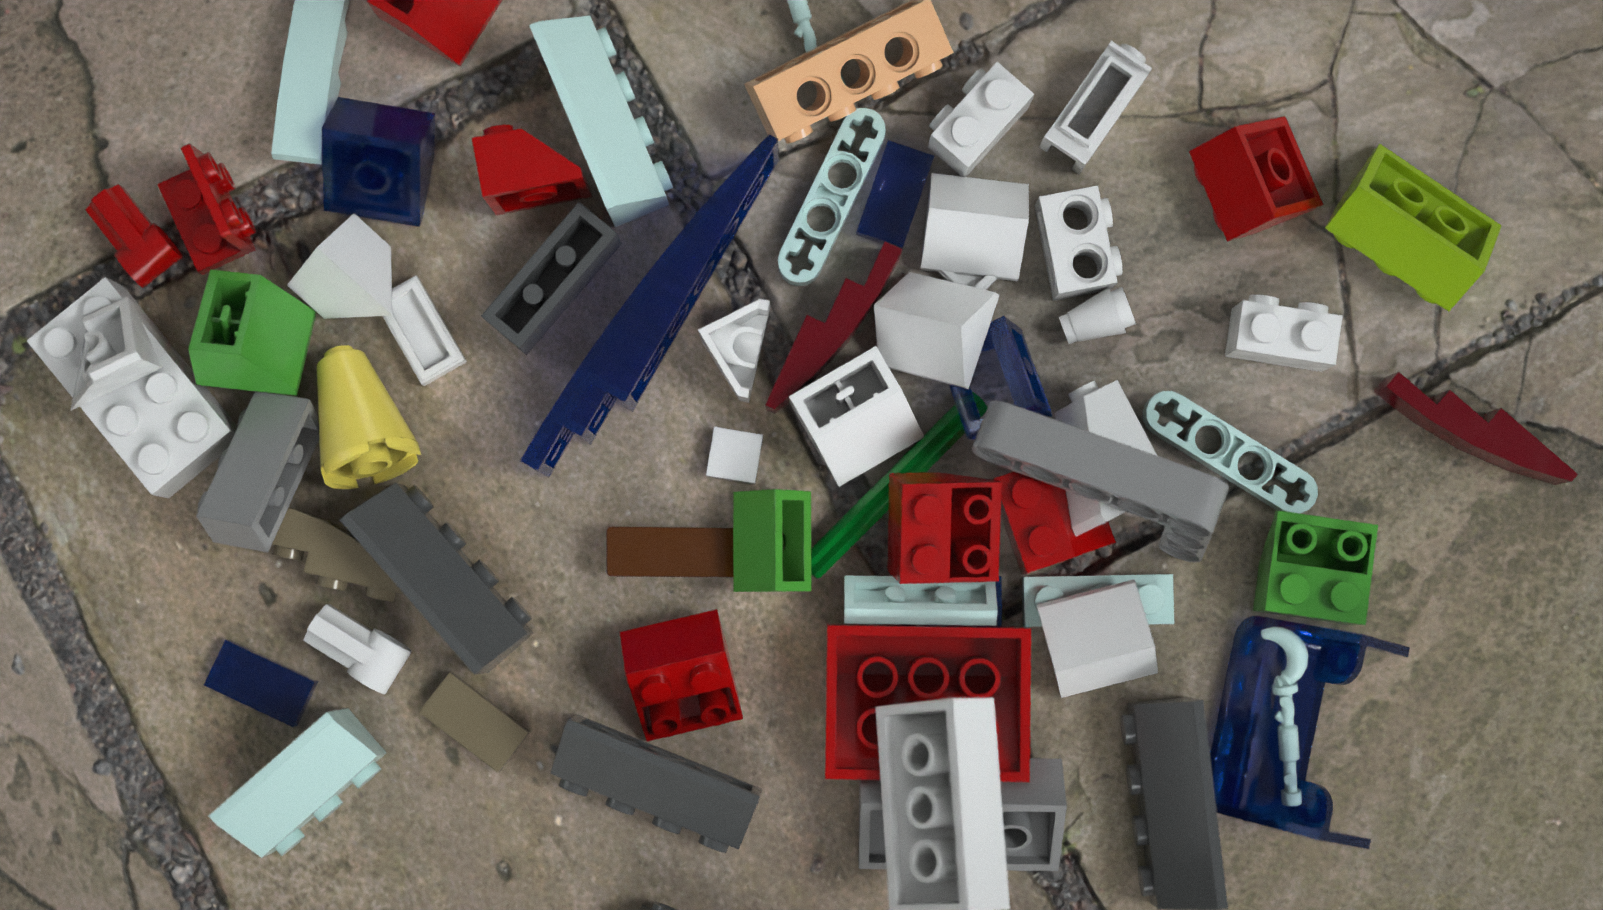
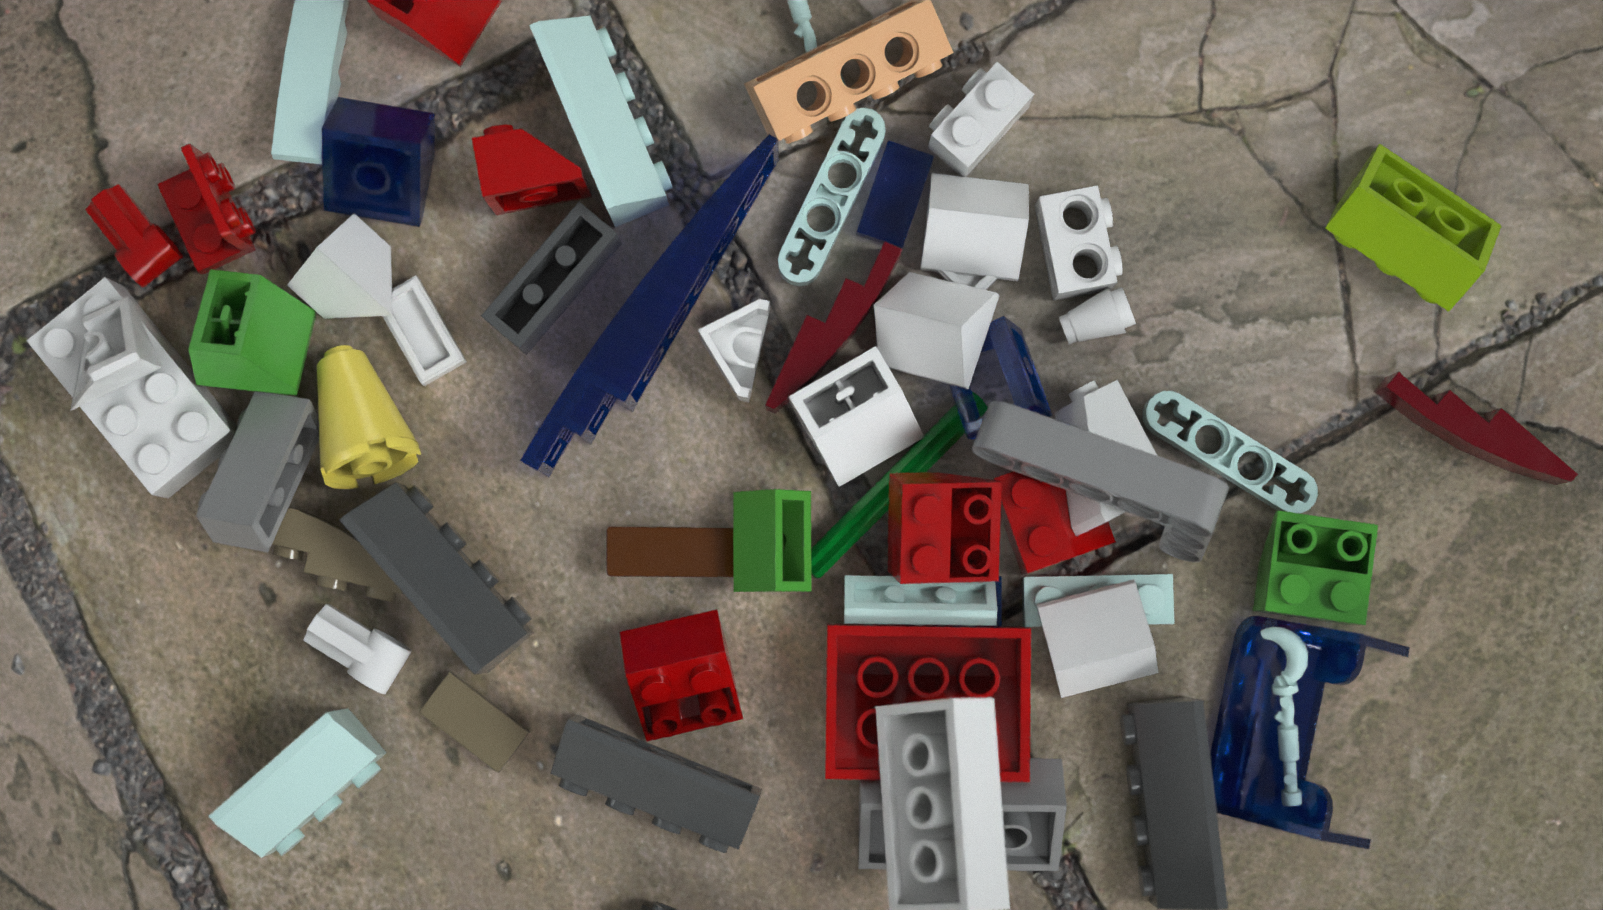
clear blue tile [204,640,319,727] -> none
white tile [706,427,763,484] -> none
white window [1039,41,1152,174] -> none
red slope [1189,116,1324,242] -> none
white brick [1225,295,1343,372] -> none

